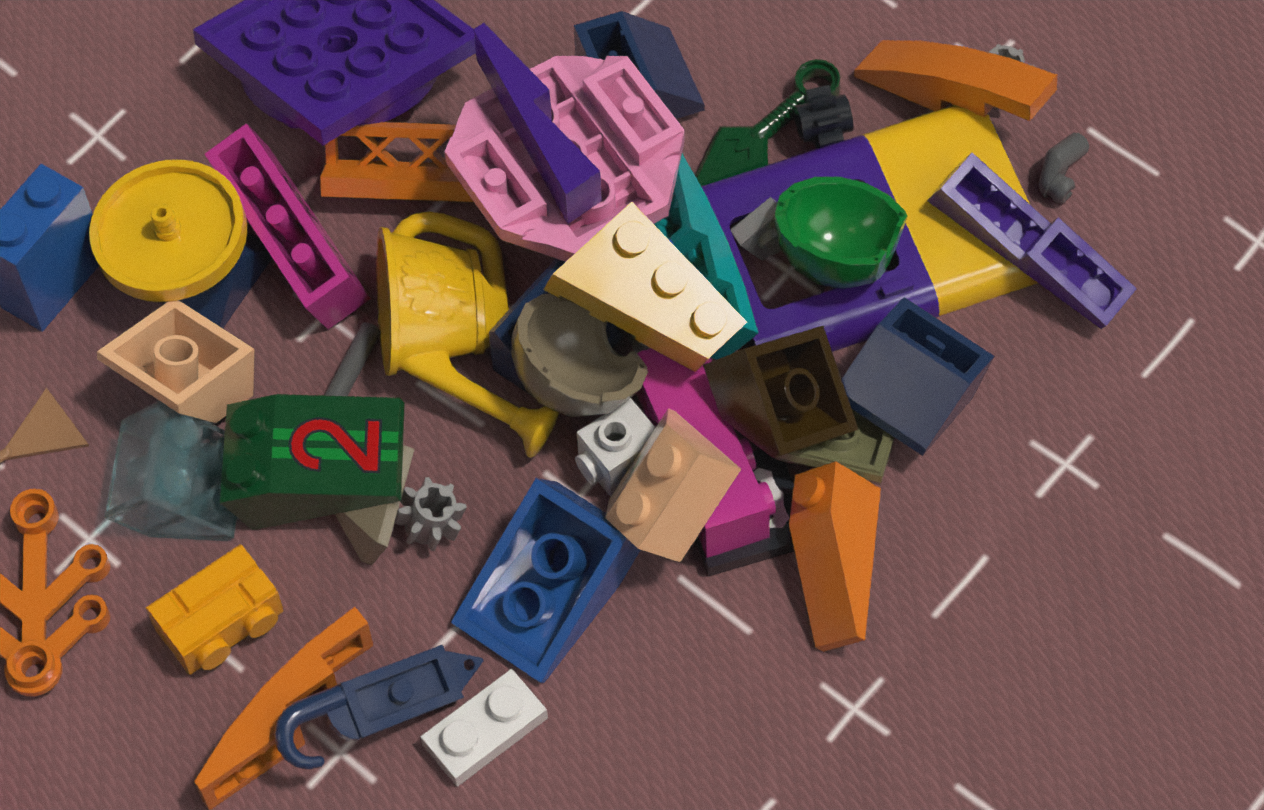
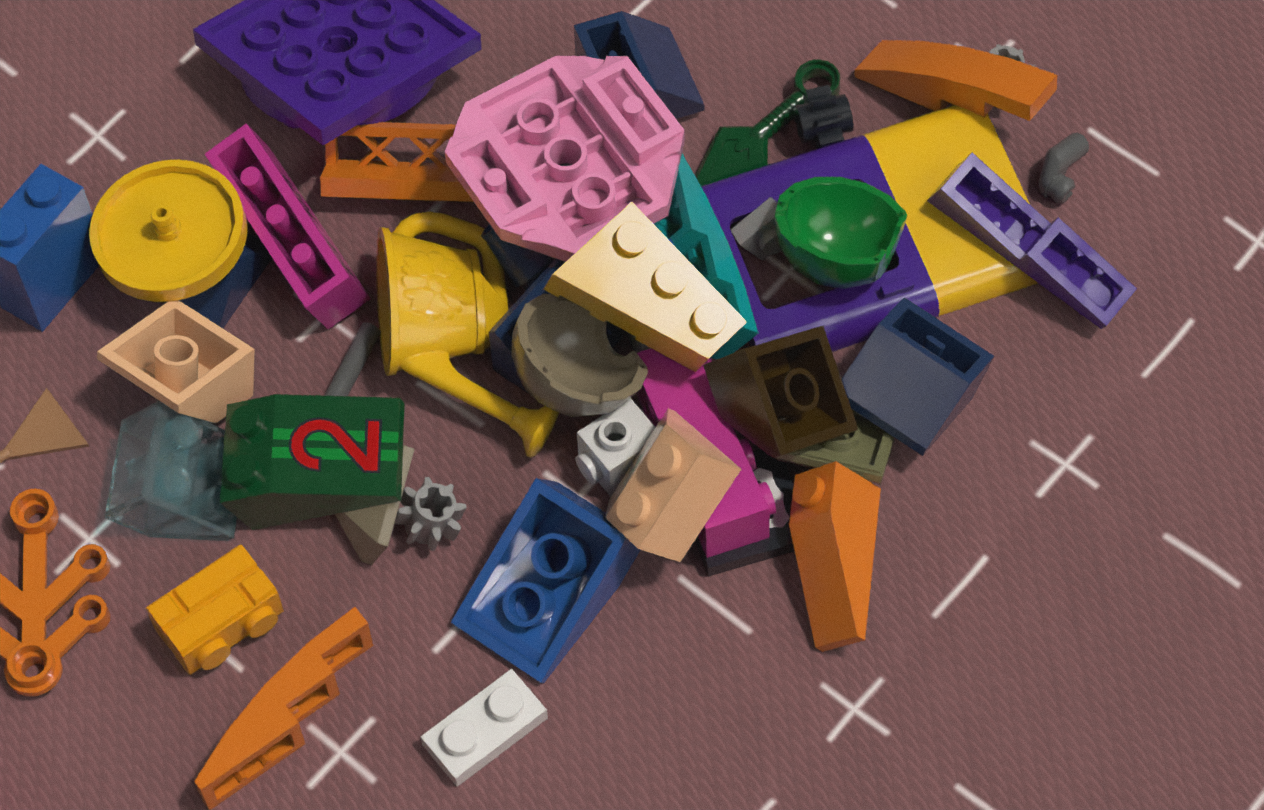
dark blue plate [274,644,484,770] -> none
dark purple slope [473,23,602,224] -> none
none -> dark blue cone [481,224,554,290]

